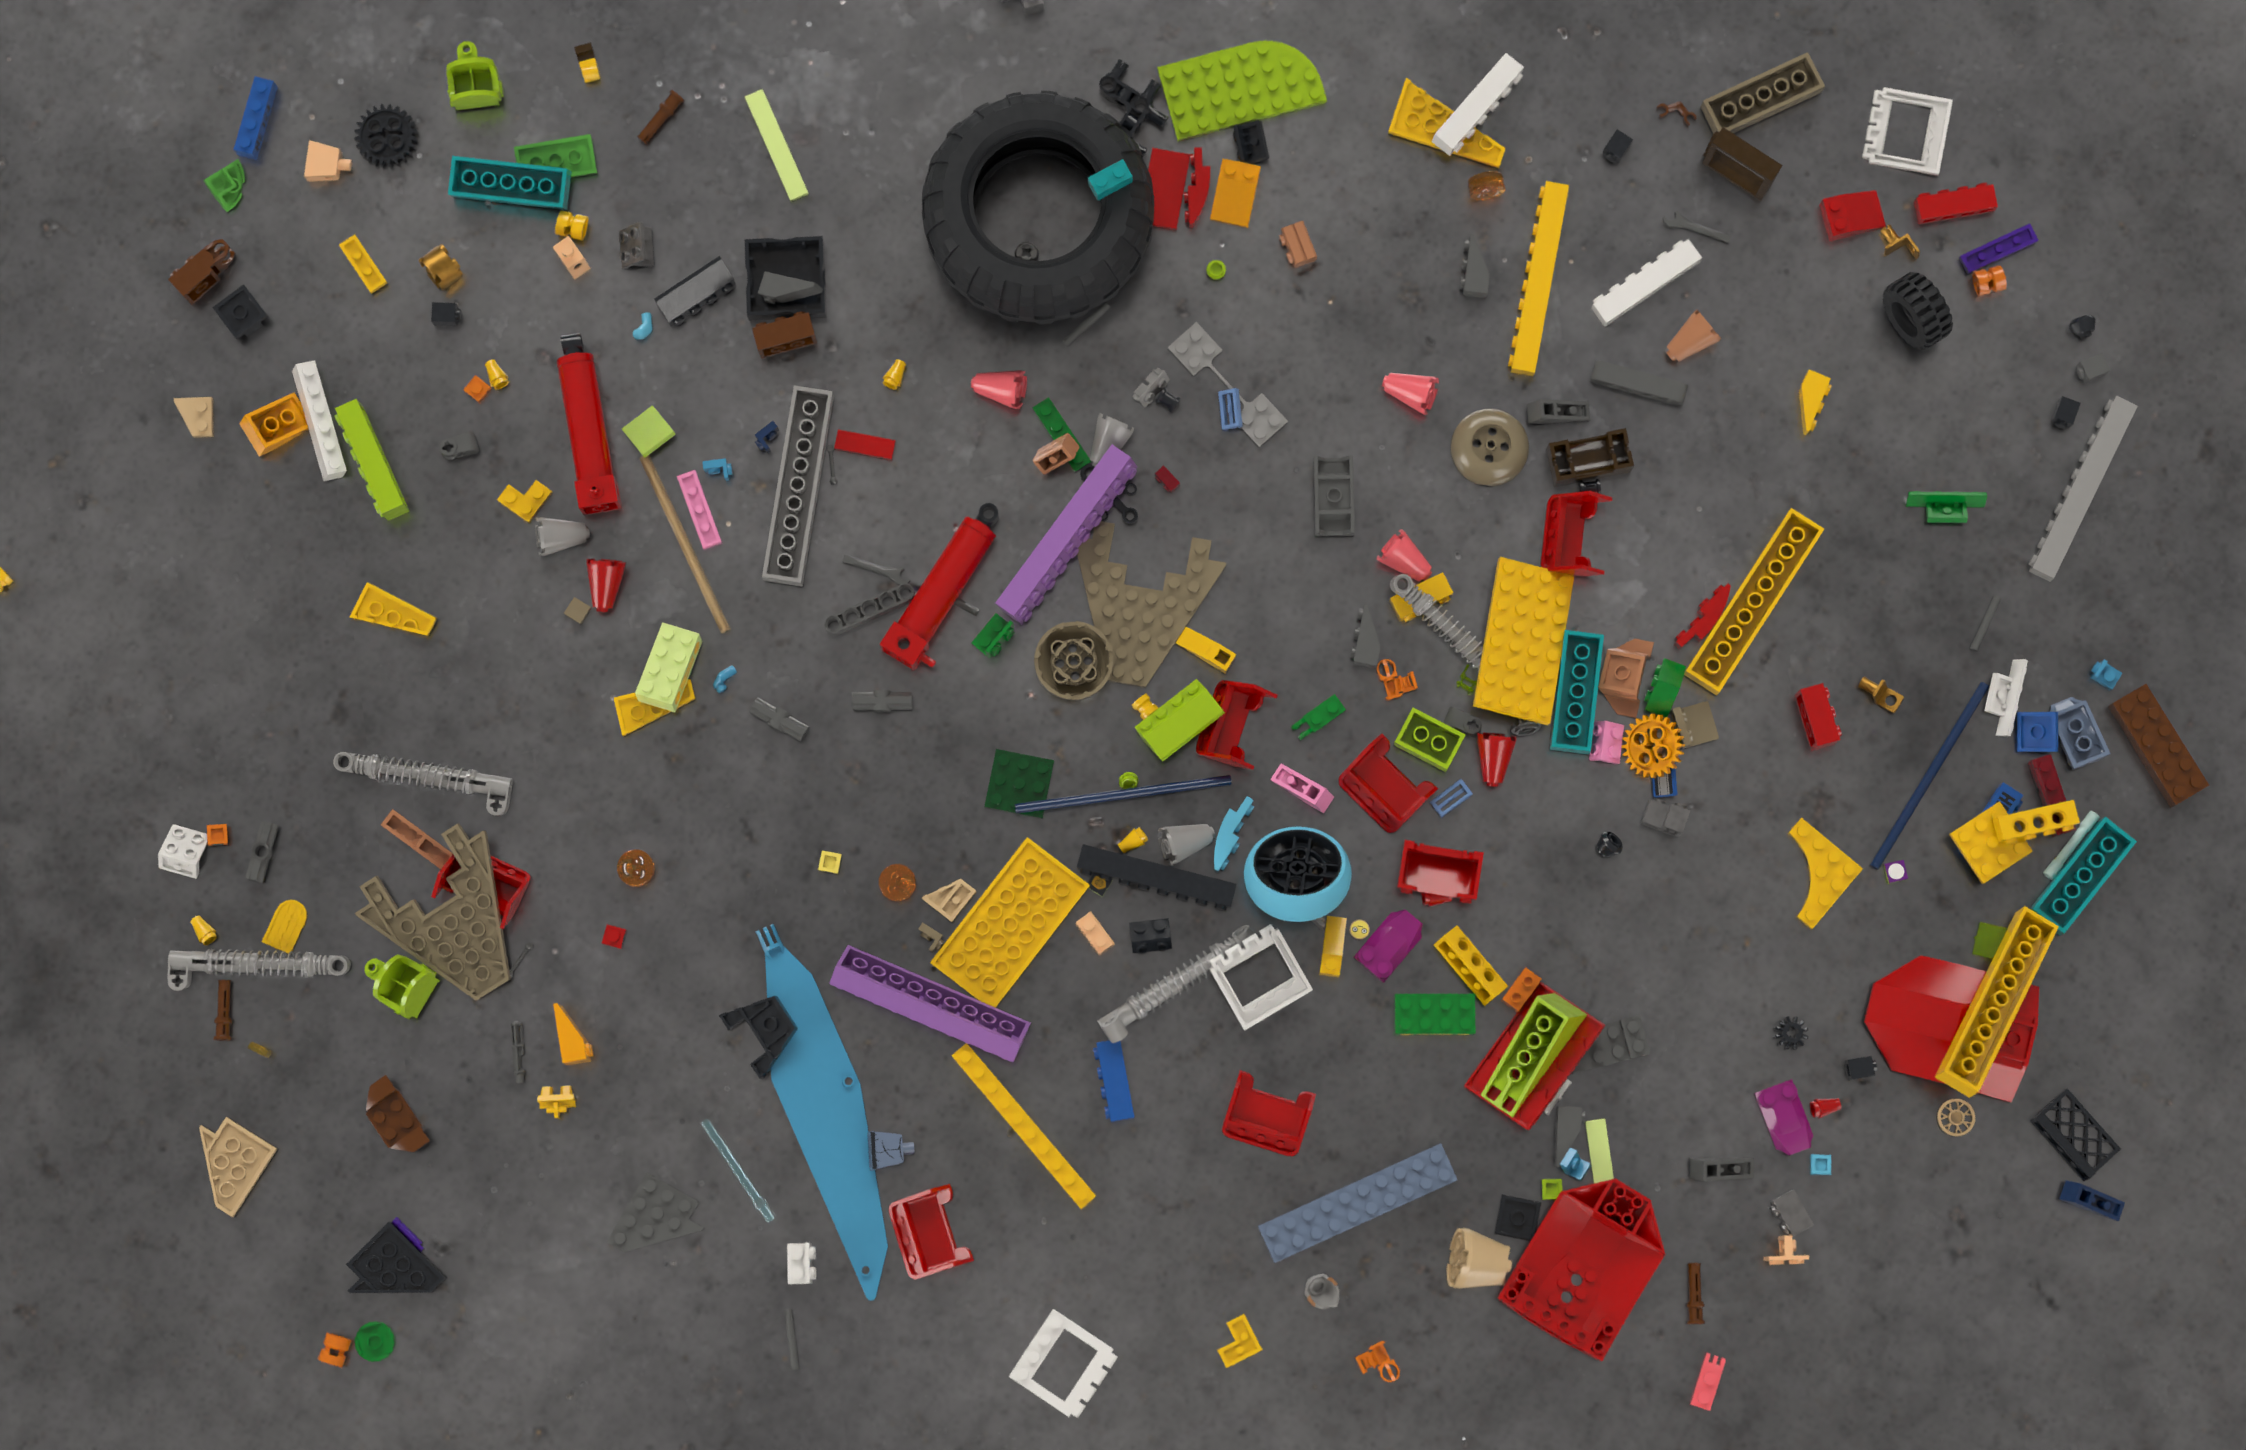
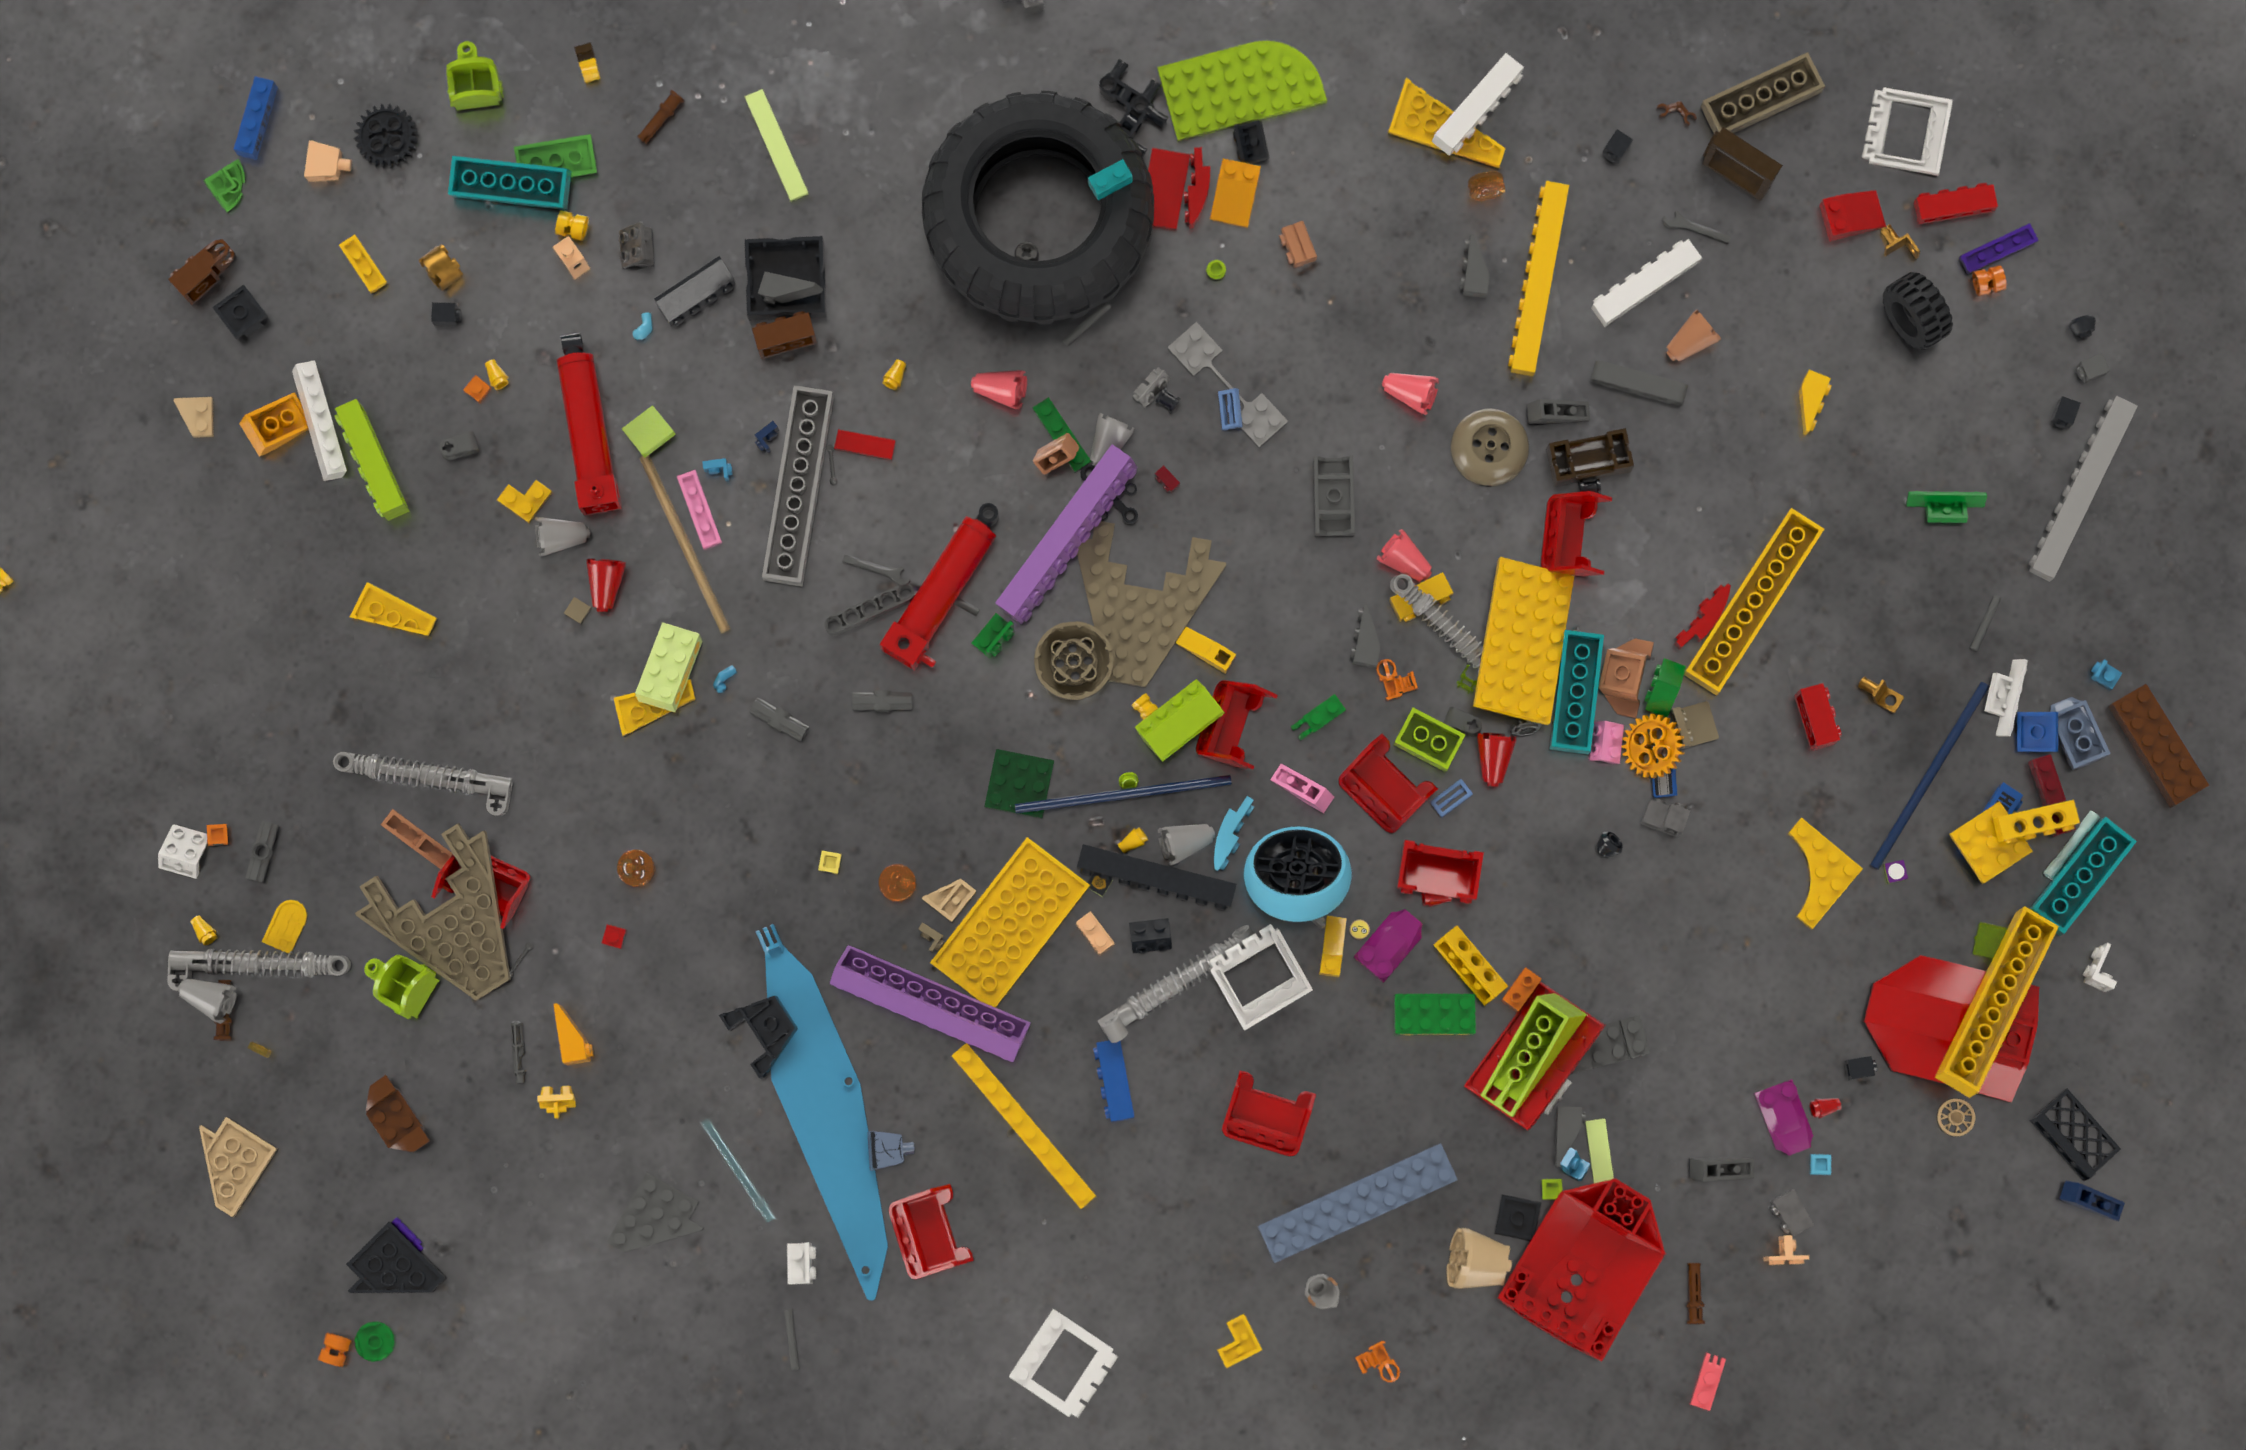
black gear [1774,1016,1808,1050] -> none
none -> light grey cone [178,979,237,1024]
none -> white bracket [2083,943,2117,992]

